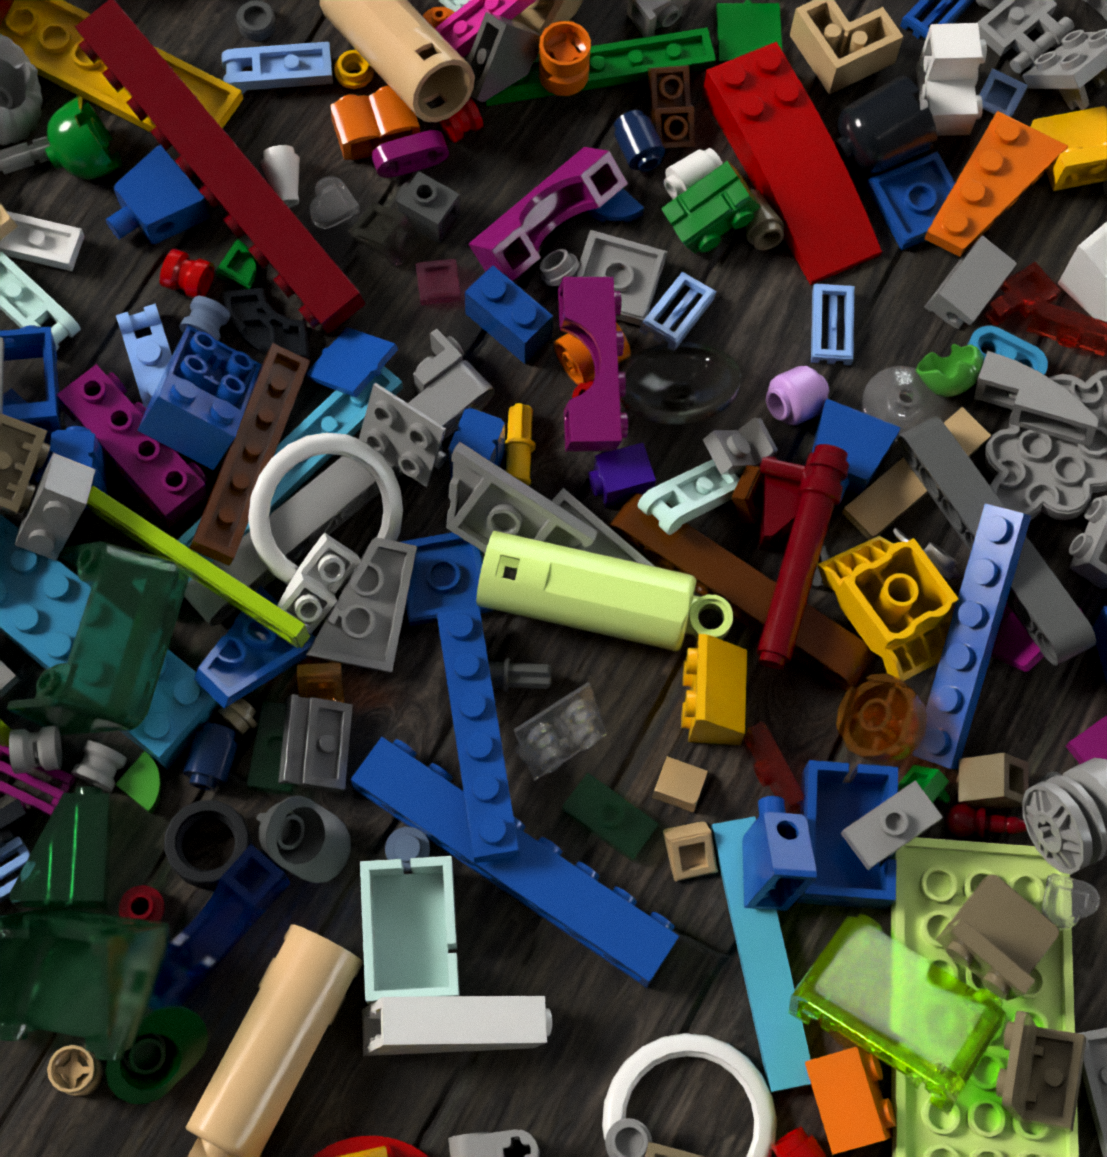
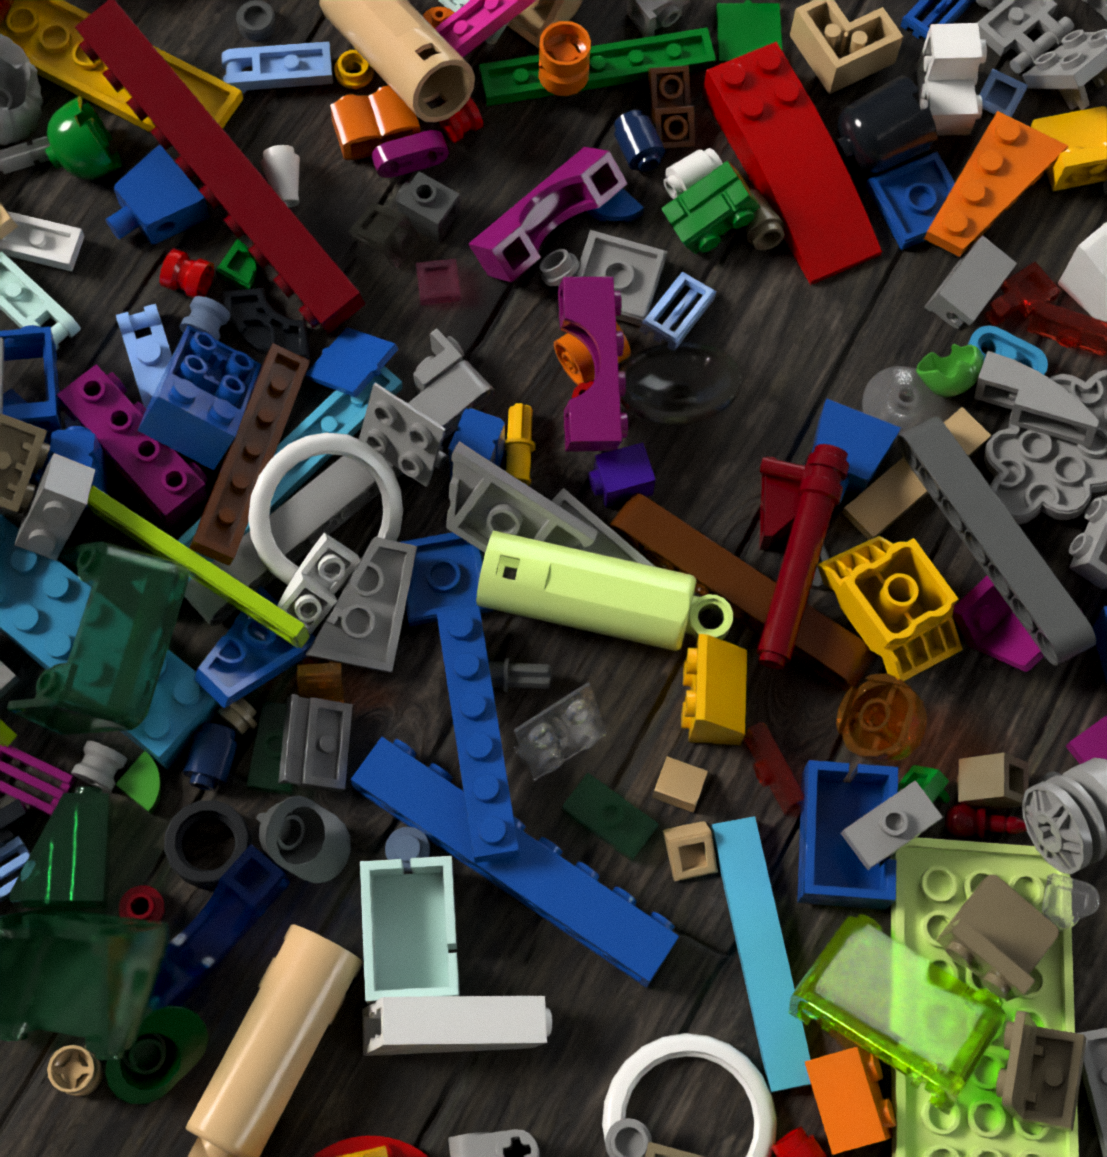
light grey wheel [9,726,62,774] -> none
clear tile [309,176,360,228] -> none
blue brick [465,265,553,364] -> none
dark grey slope [467,12,541,102] -> none
light aqua plate [638,459,740,535] -> none
light grey bracket [702,418,778,475] -> none
reddish brown tile [731,465,763,525] -> none
blue torso [742,796,817,911] -> none
lavender head [766,366,829,425] -> none
light blue tile [811,284,855,365] -> none
light grey plate [893,528,961,580] -> none
blue plate [912,503,1031,769] -> none

